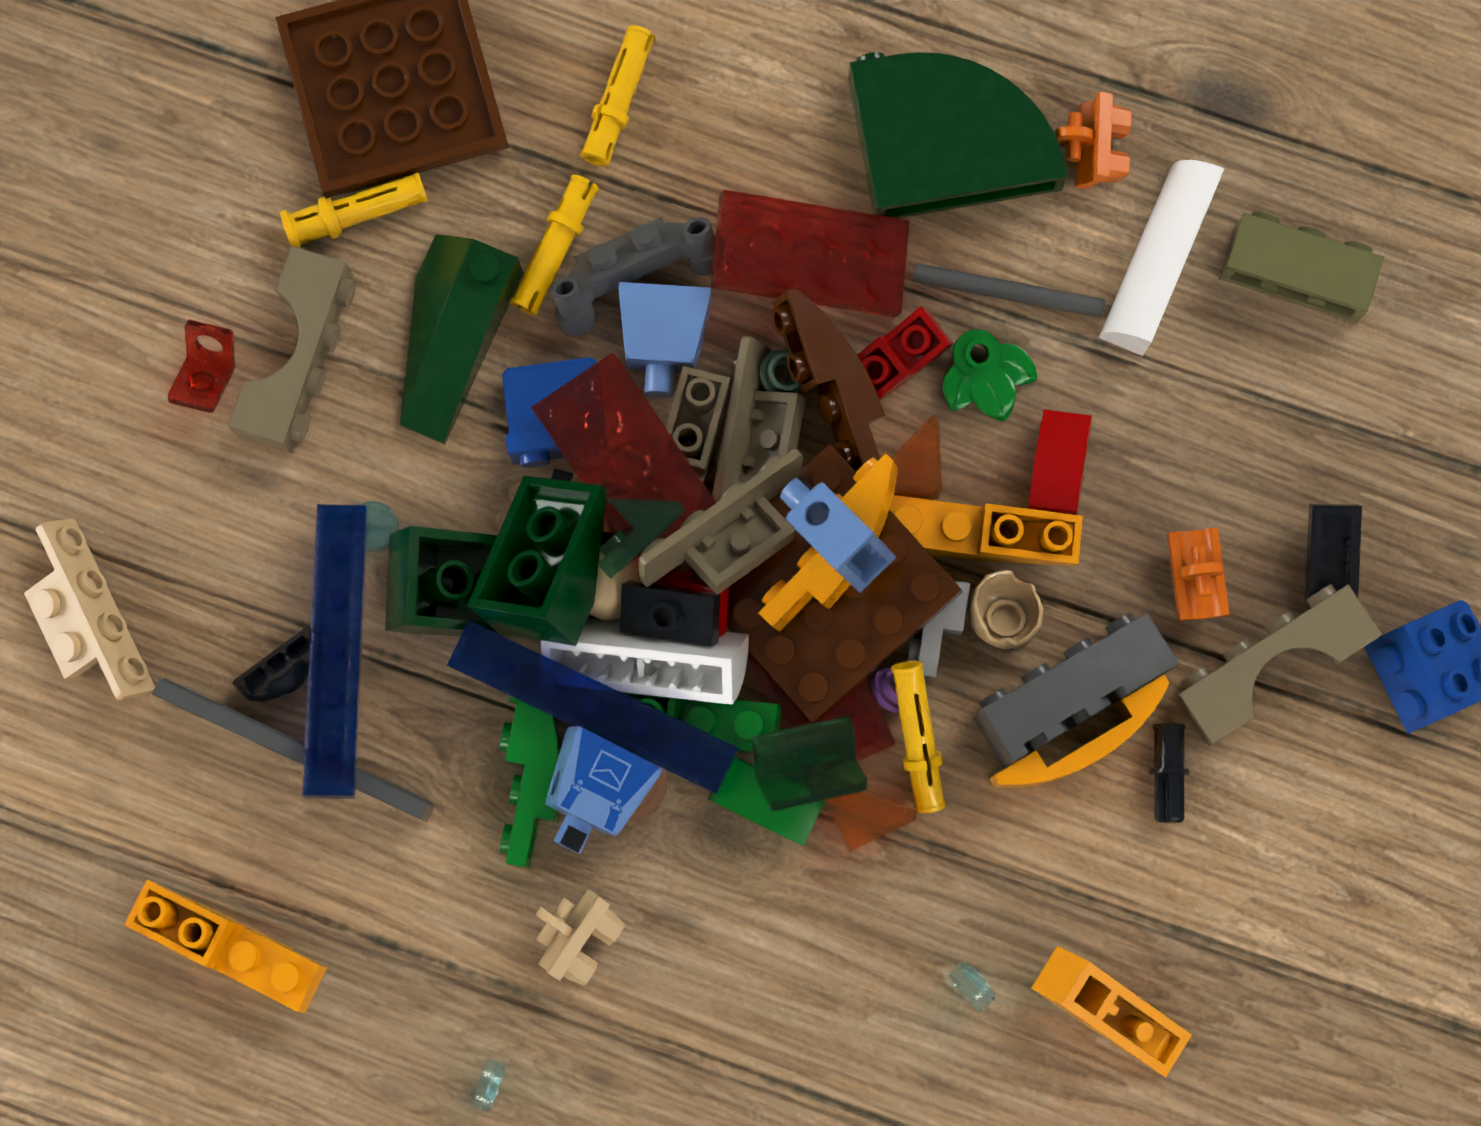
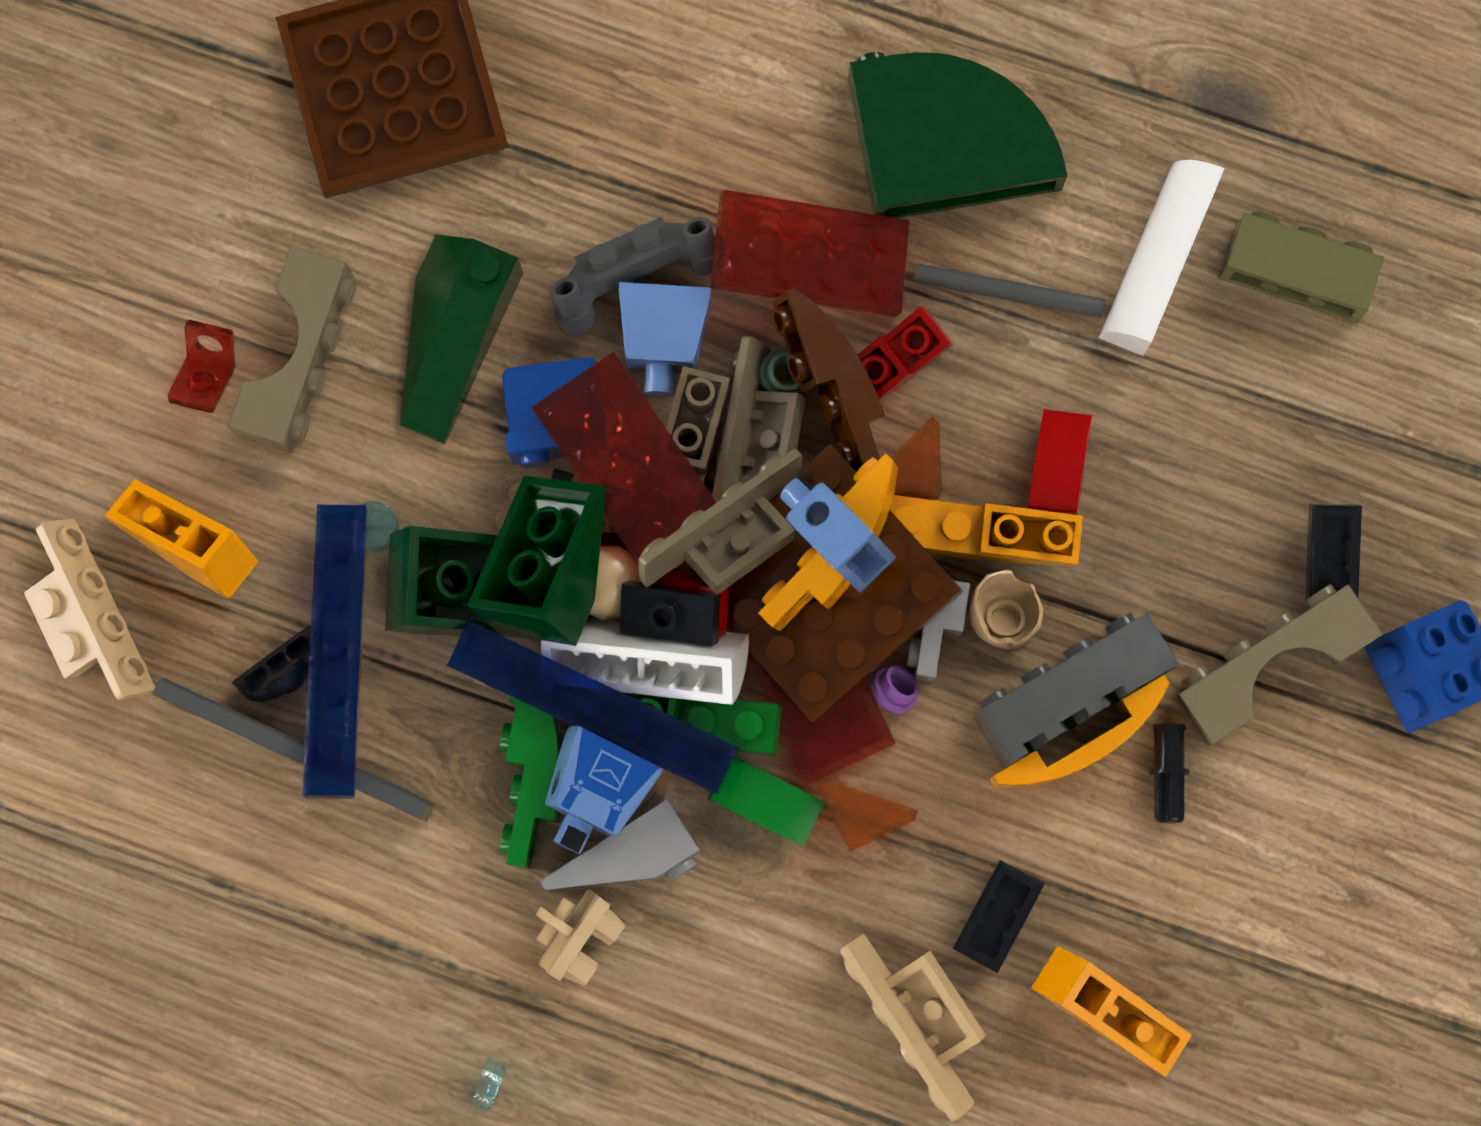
light orange slope [124,880,328,1014] -> none
yellow pin [279,172,428,248] -> none
yellow pin [509,174,600,316] -> none
yellow pin [580,25,656,167] -> none
clear green slope [597,499,686,579] -> none
clear green panel [752,716,868,811] -> none
yellow pin [891,661,946,813] -> none
green plate [942,329,1037,422] -> none
clear light blue tile [948,962,995,1012] -> none
orange hips [1054,91,1132,190] -> none
orange hips [1167,527,1230,622] -> none
none -> light orange slope [104,479,259,599]
none -> light grey slope [539,799,701,891]
none -> tan bracket [840,934,986,1122]
none -> black plate [952,860,1045,973]

